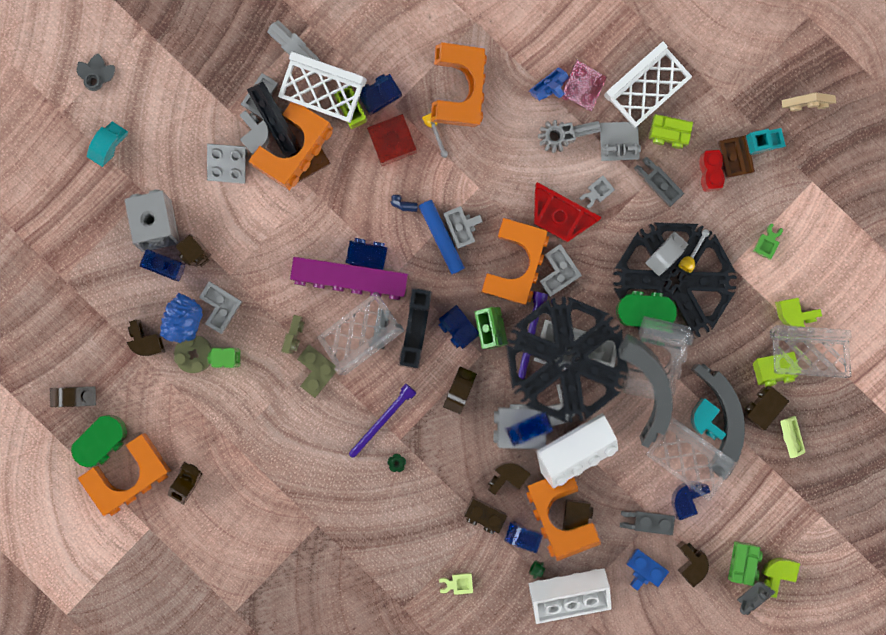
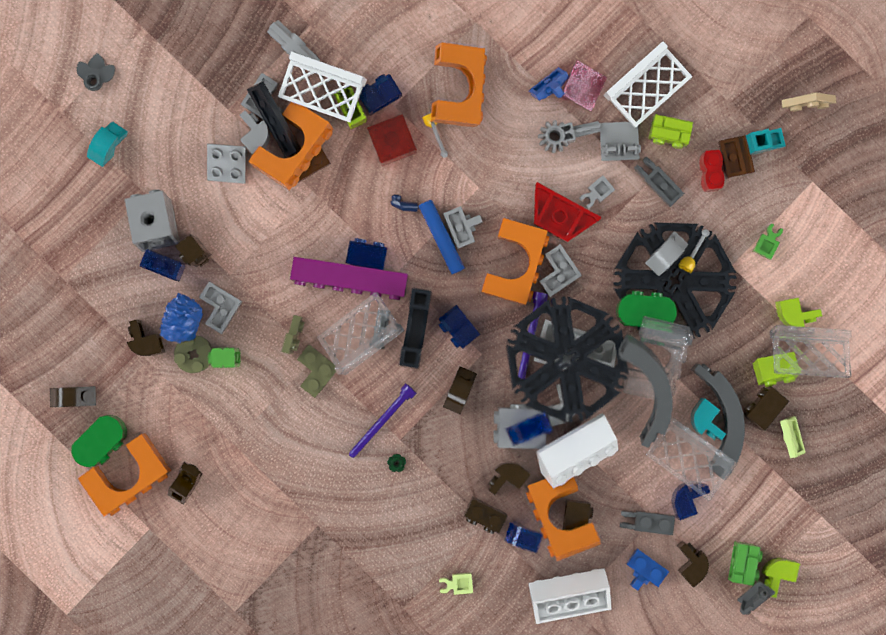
bright green brick [474,307,508,349] -> none
dark green plate [529,560,545,579] -> none

